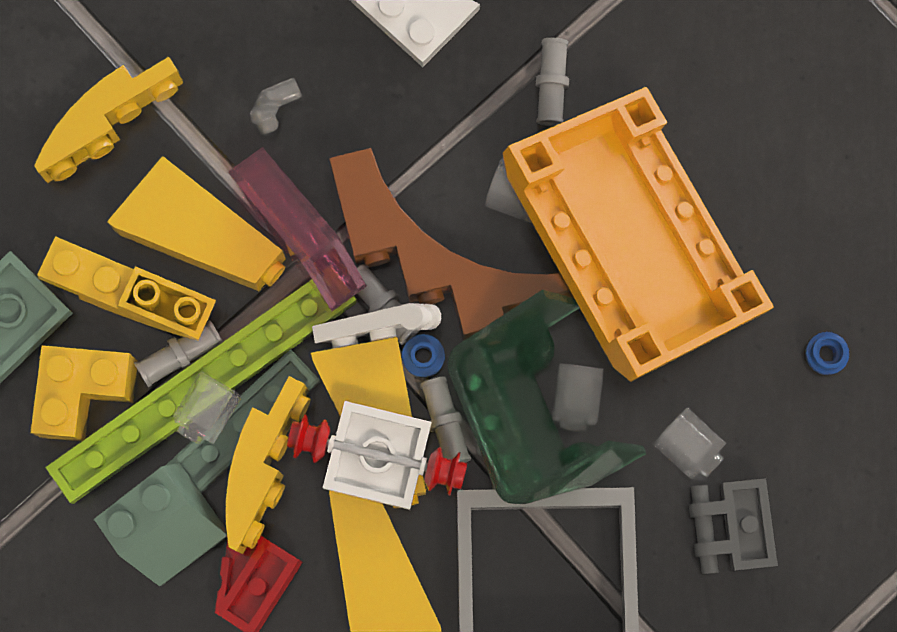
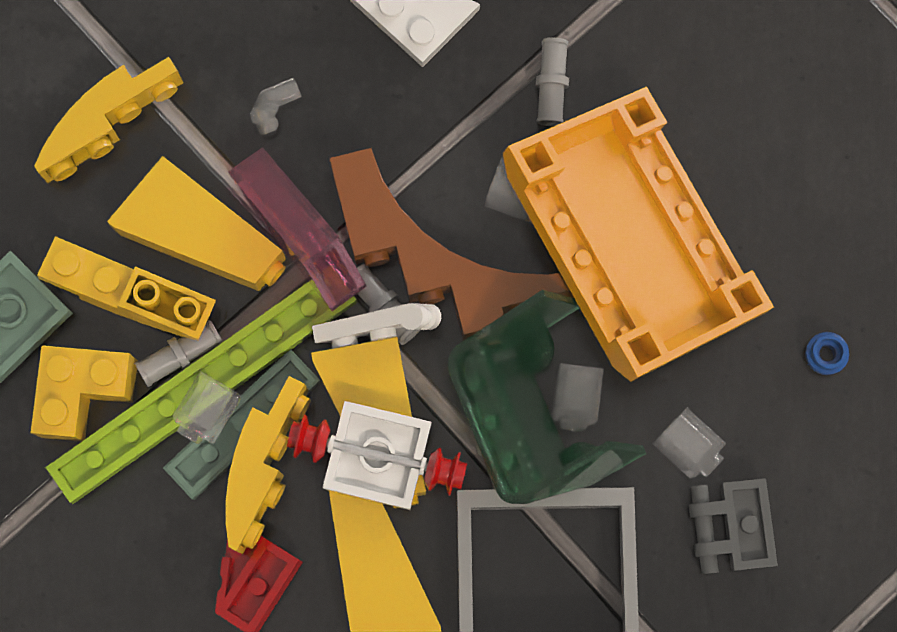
sand green slope [94,463,227,586] -> none
blue plate [402,334,445,378] -> none
light grey pin [420,377,471,463] -> none

